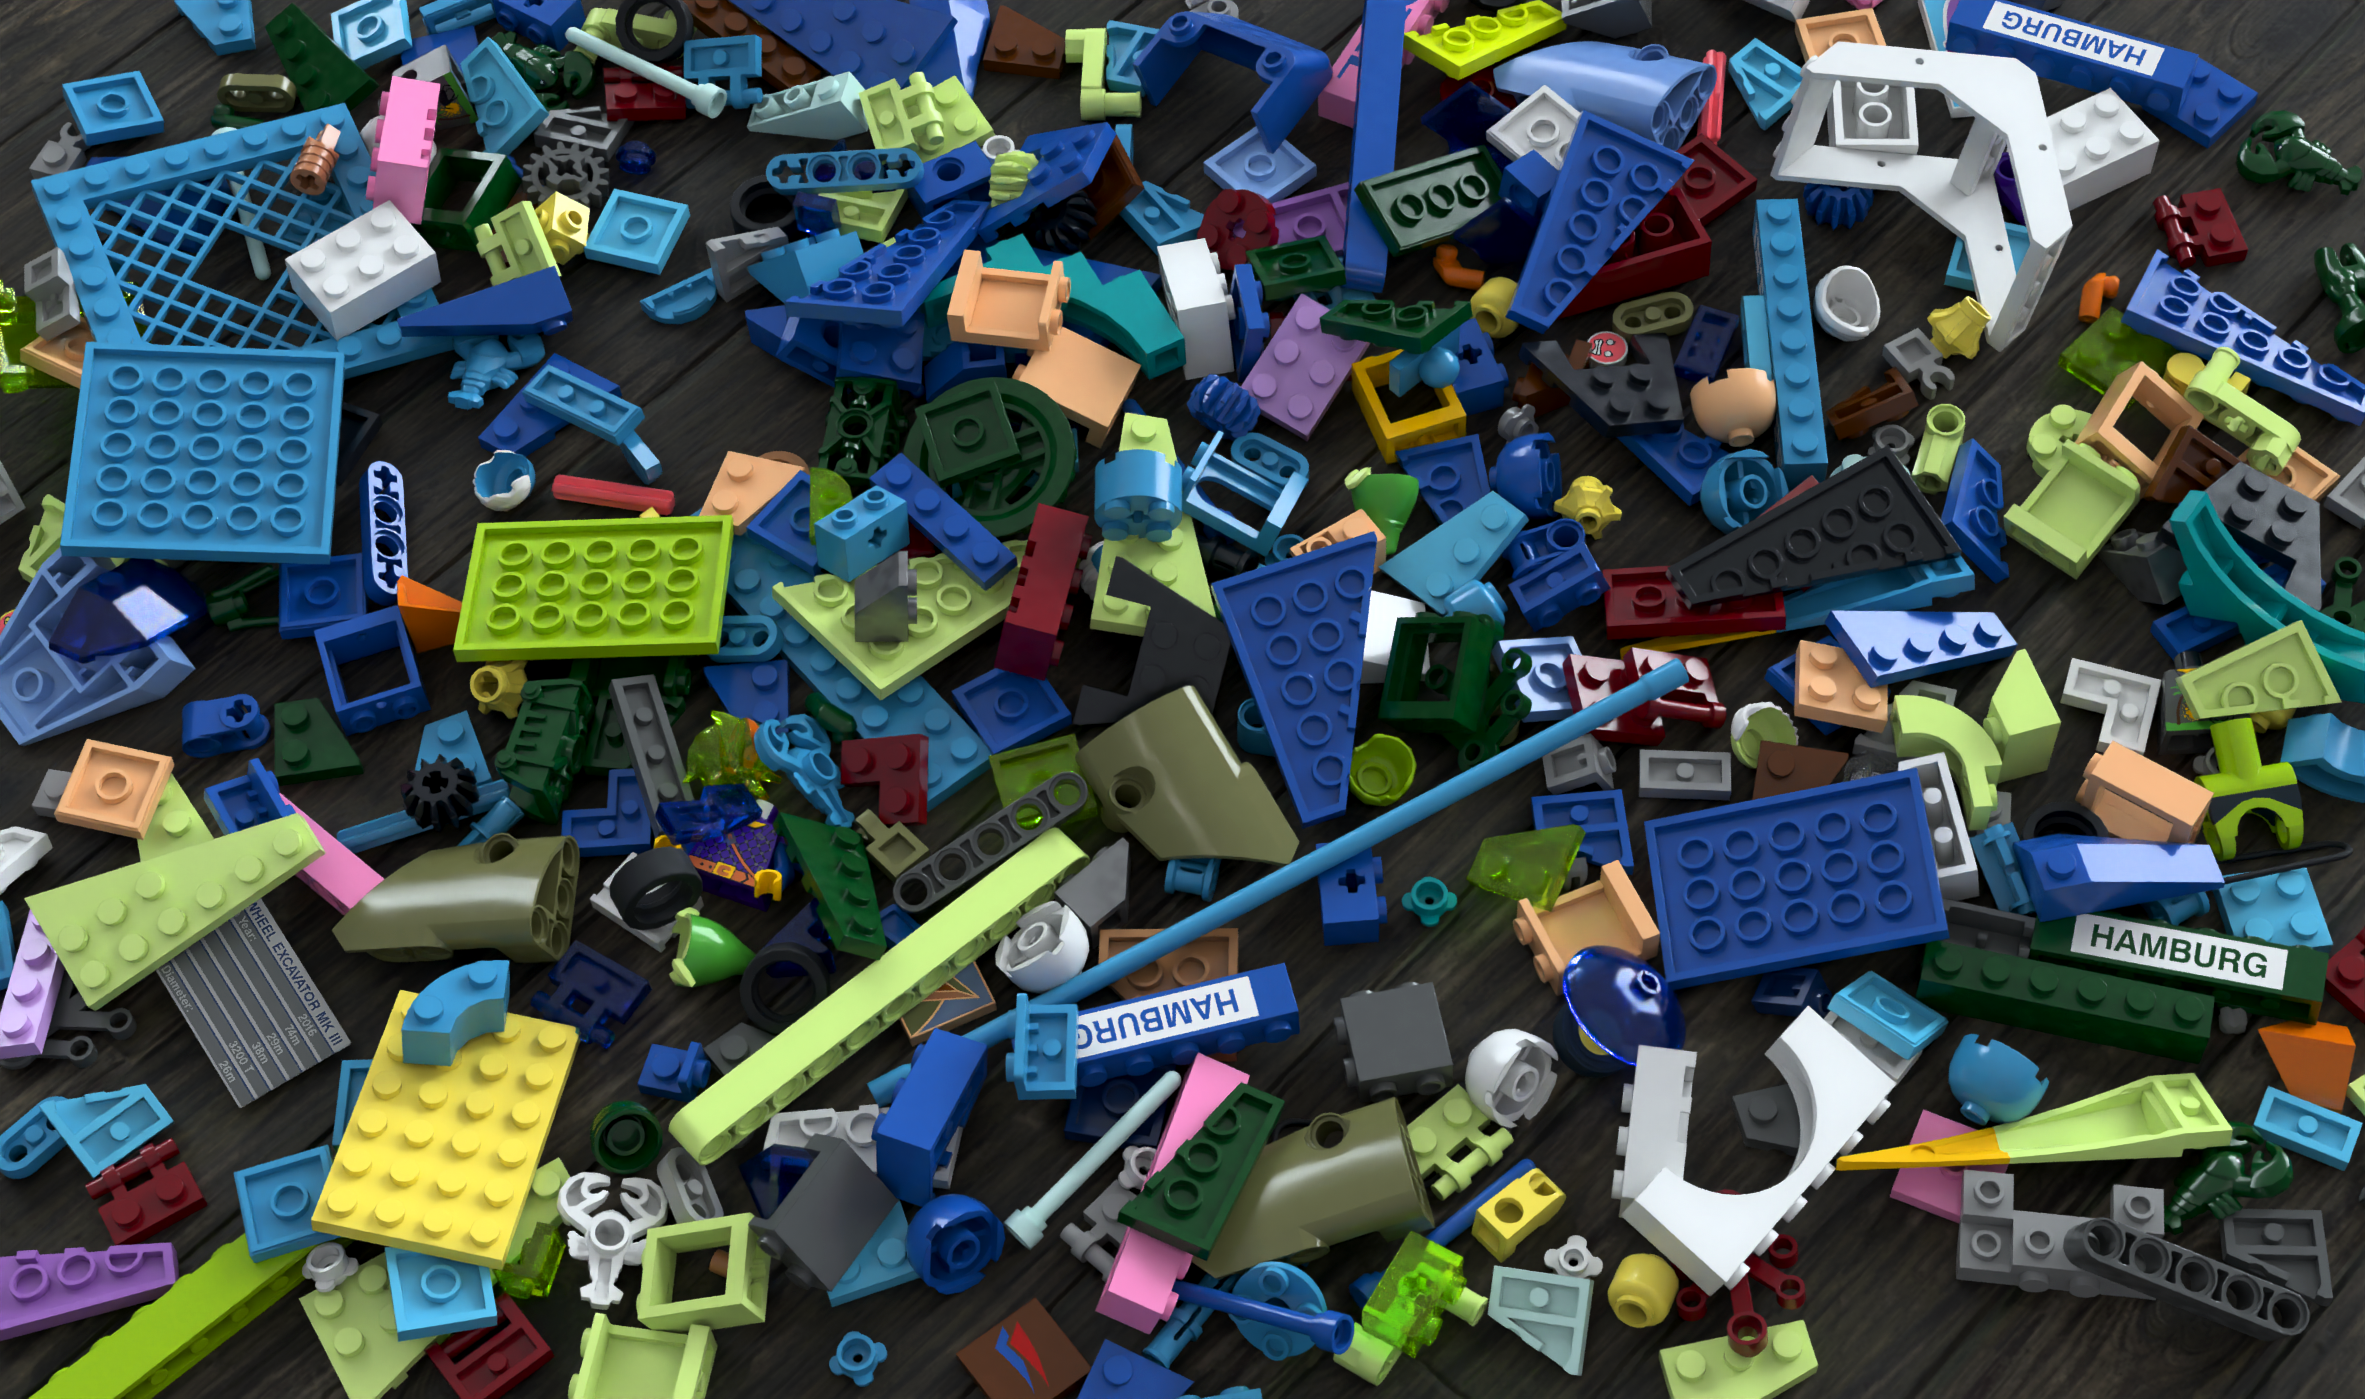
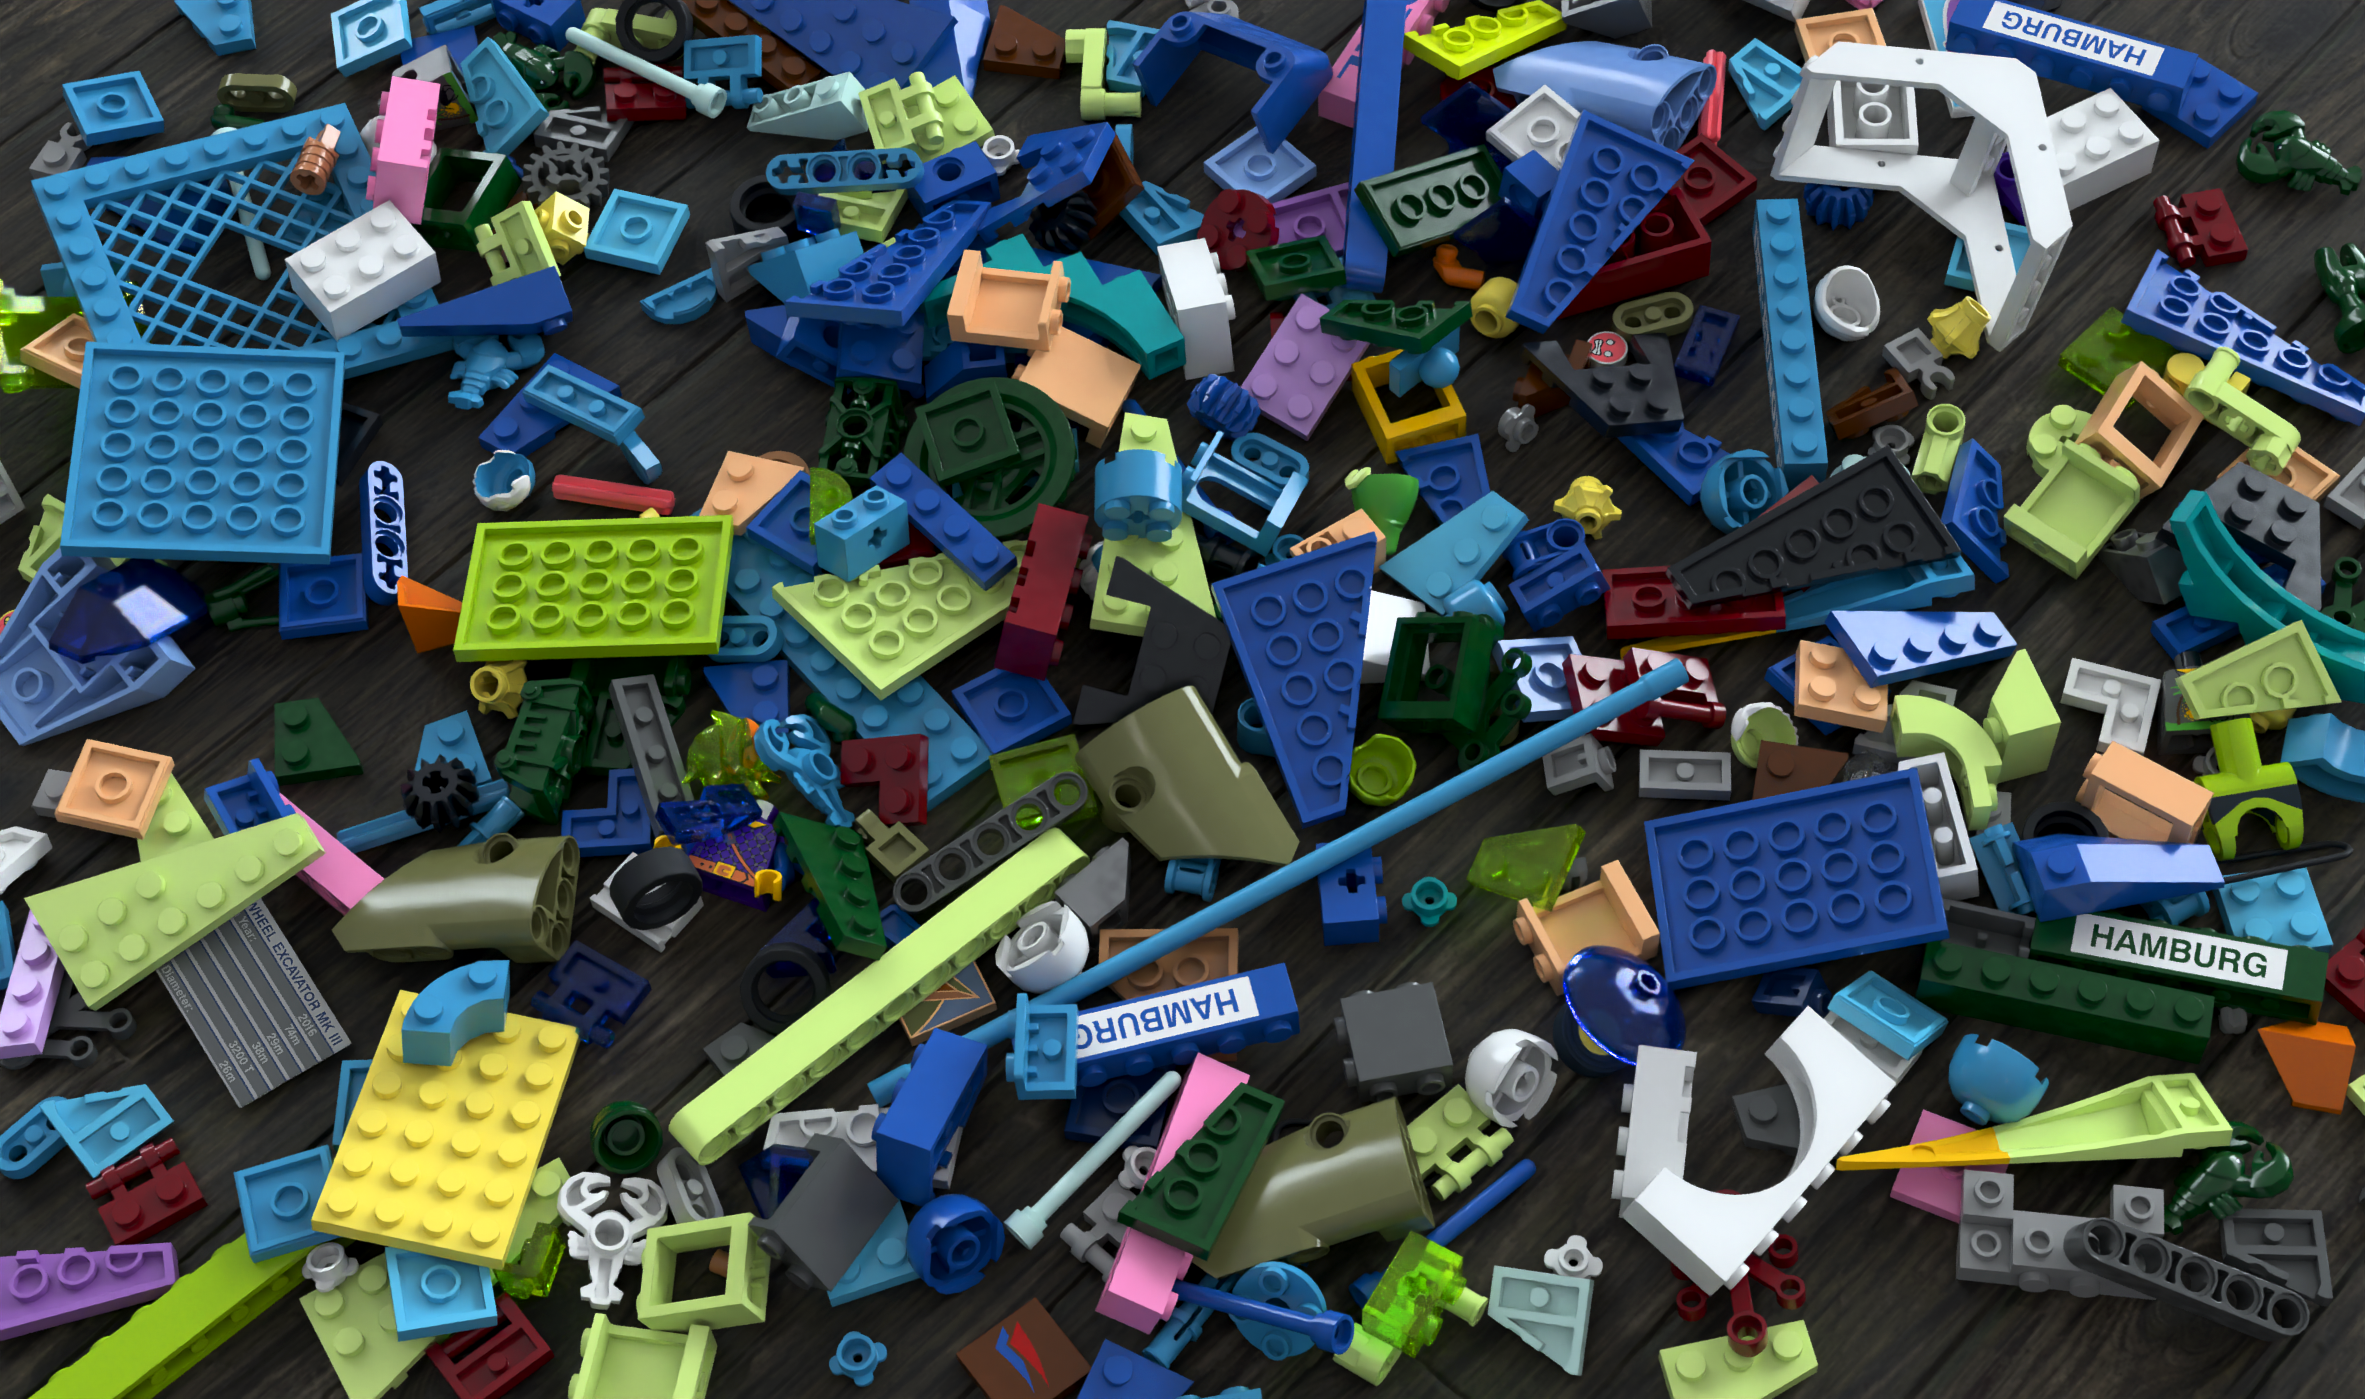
light grey slope [24,247,81,341] -> none
blue piece [182,694,272,758] -> none
dark green wing [265,3,380,112] -> none
blue window [314,605,431,736] -> none
clear blue plate [616,141,656,175] -> none
blue bracket [637,1041,711,1103] -> none
bright green hat [669,907,756,987] -> none
flat silver slope [855,551,917,642] -> none
yellowish green gear [988,151,1039,217] -> none
blue plate [1229,264,1270,382] -> none
blue brick [1452,318,1509,416] -> none
light yellow leg [1471,1168,1566,1263] -> none
blue cylinder [1489,432,1562,519] -> none
blue wing [1531,789,1634,875] -> none
light yellow head [1608,1253,1679,1328] -> none
light nougat cylinder [1690,368,1777,447] -> none
medium azure beam [1740,295,1772,381] -> none
orange arm [2078,273,2120,323] -> none
reddish brown wing [2143,425,2247,504] -> none
medium azure plate [2252,1086,2363,1171] -> none

